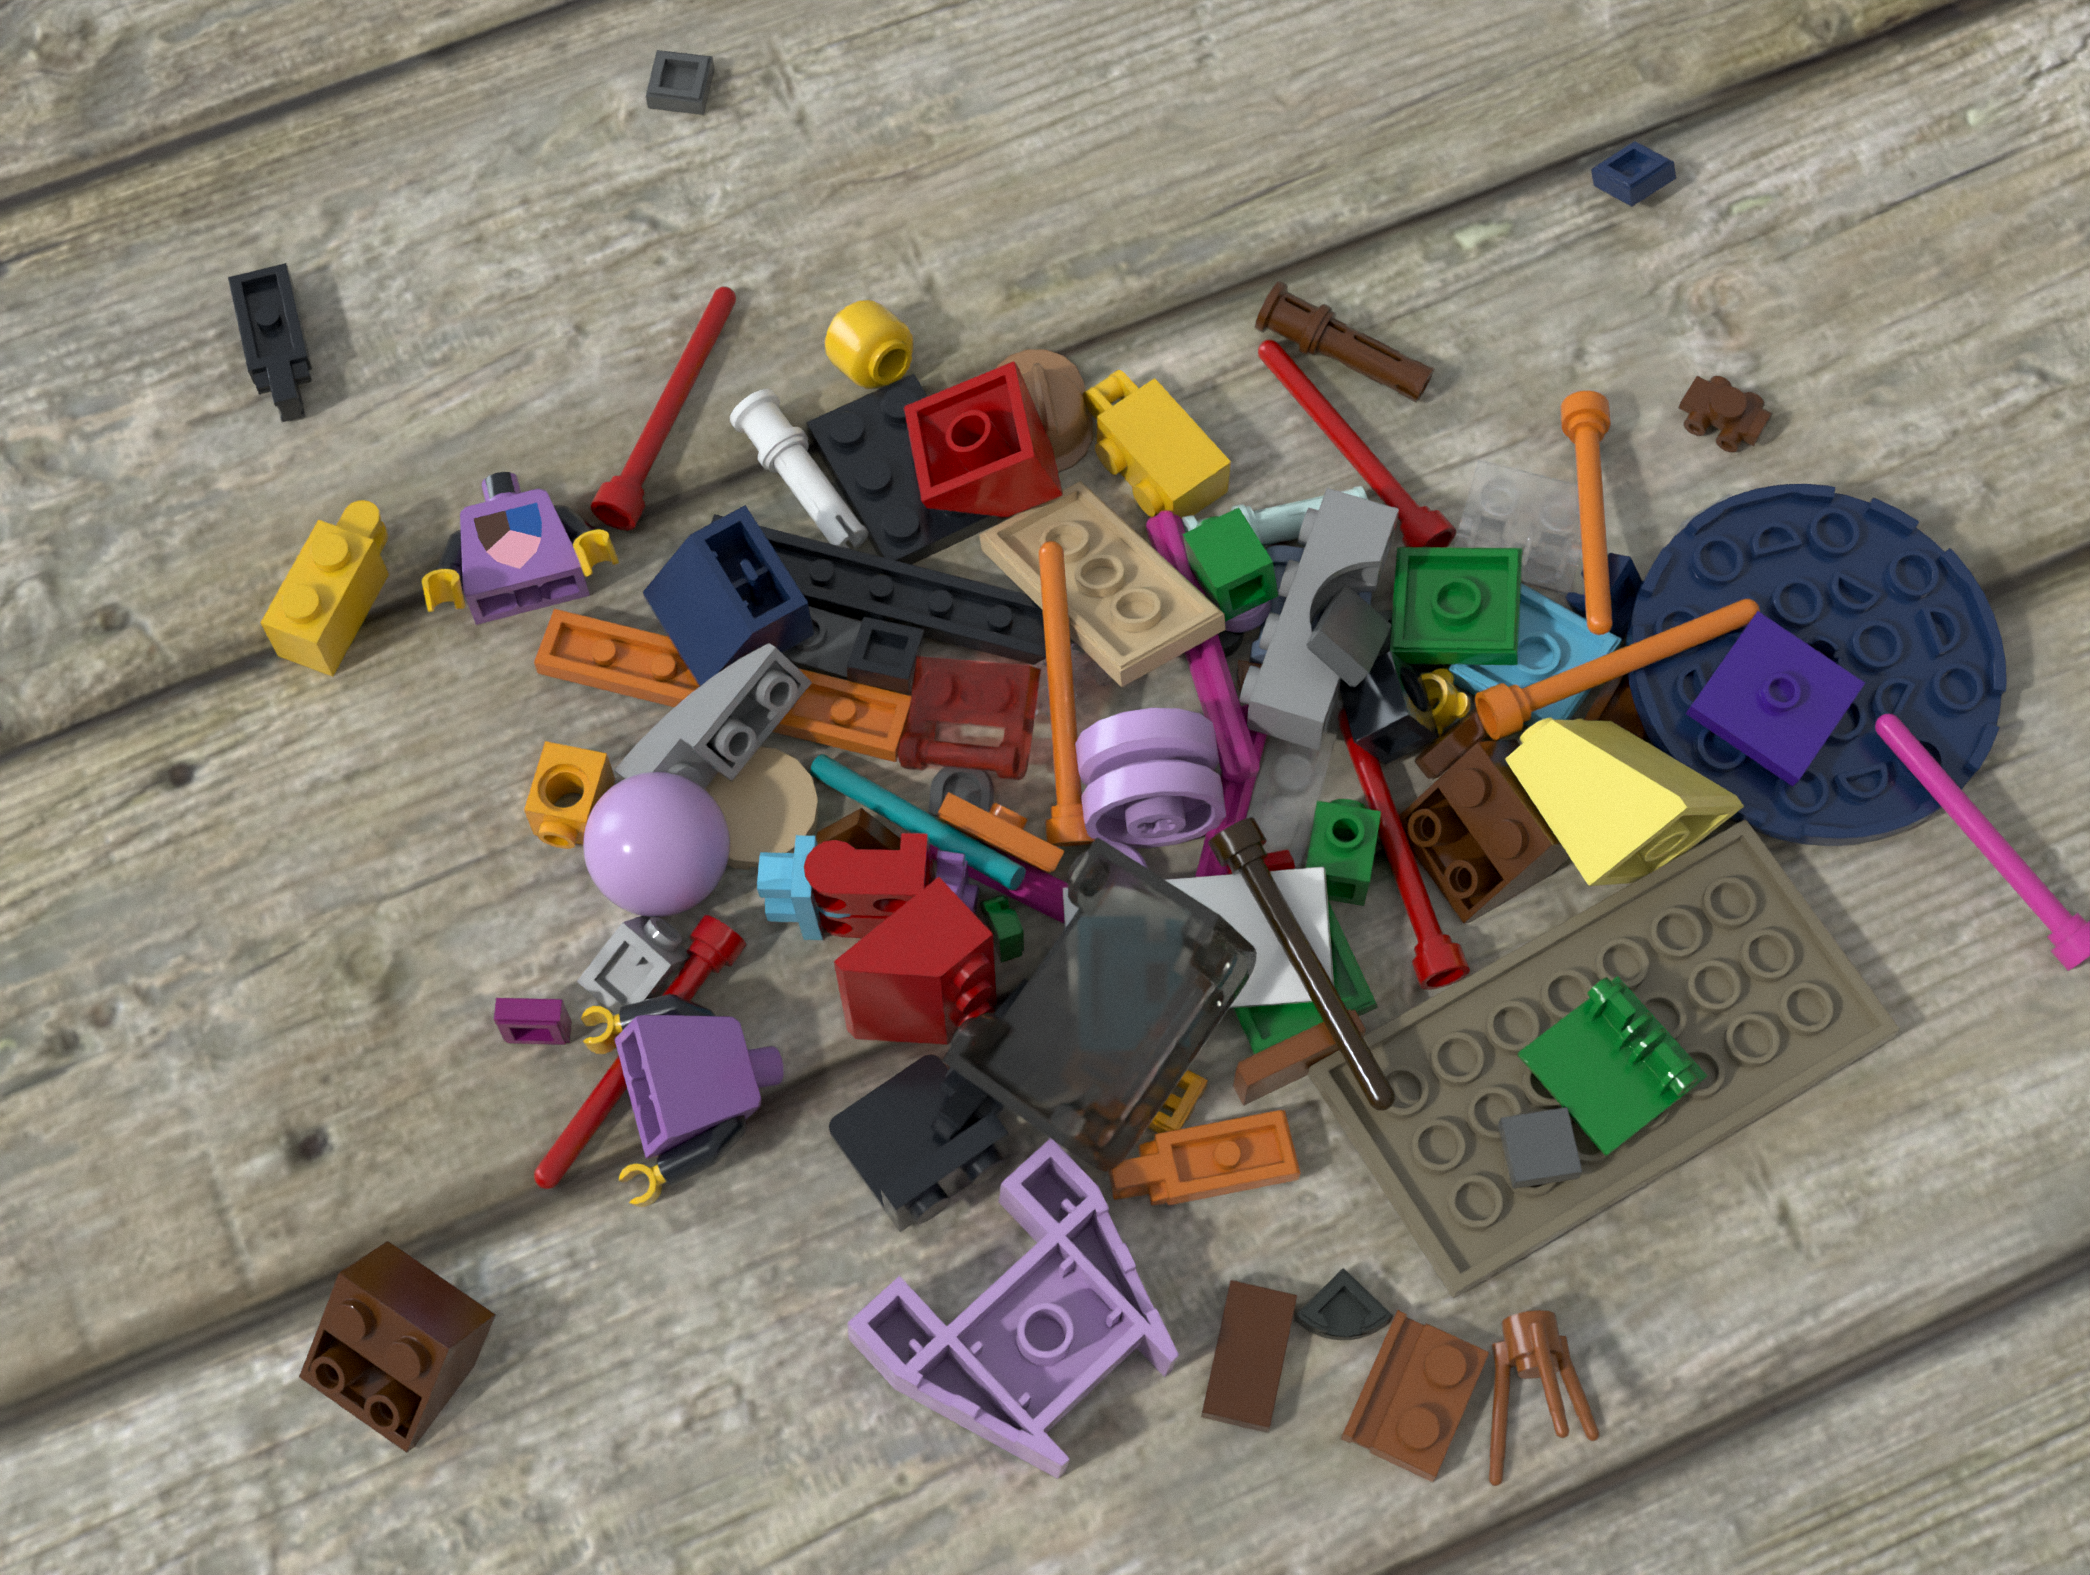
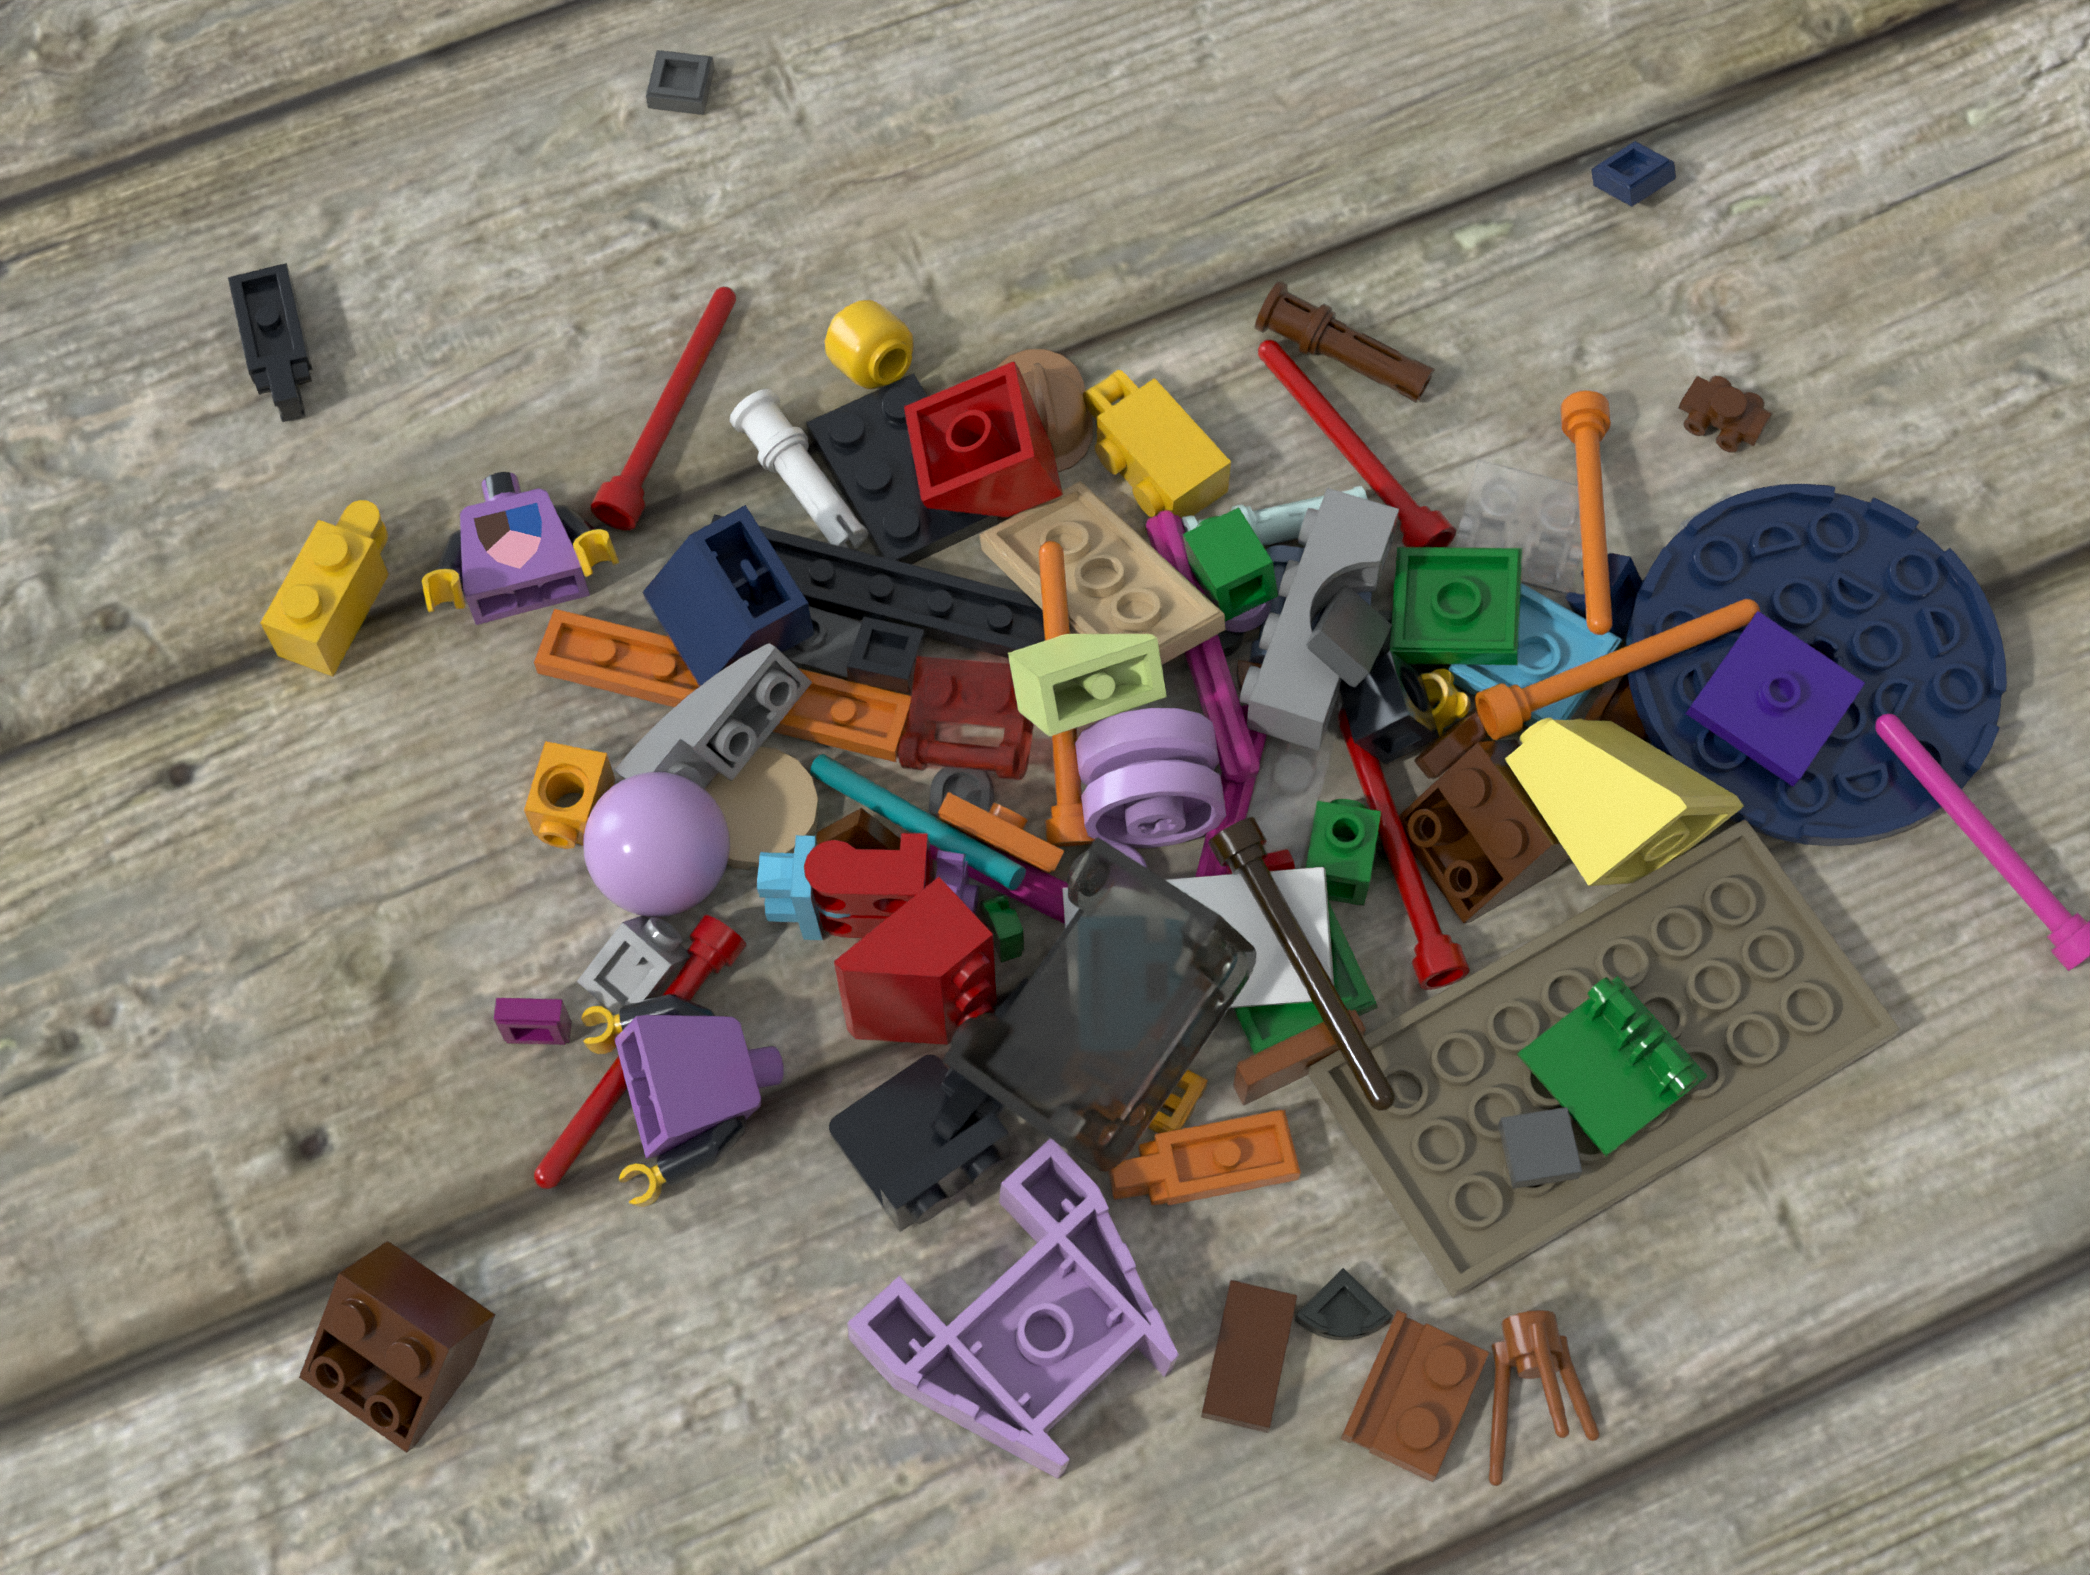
none -> yellowish green slope [1008,634,1167,737]

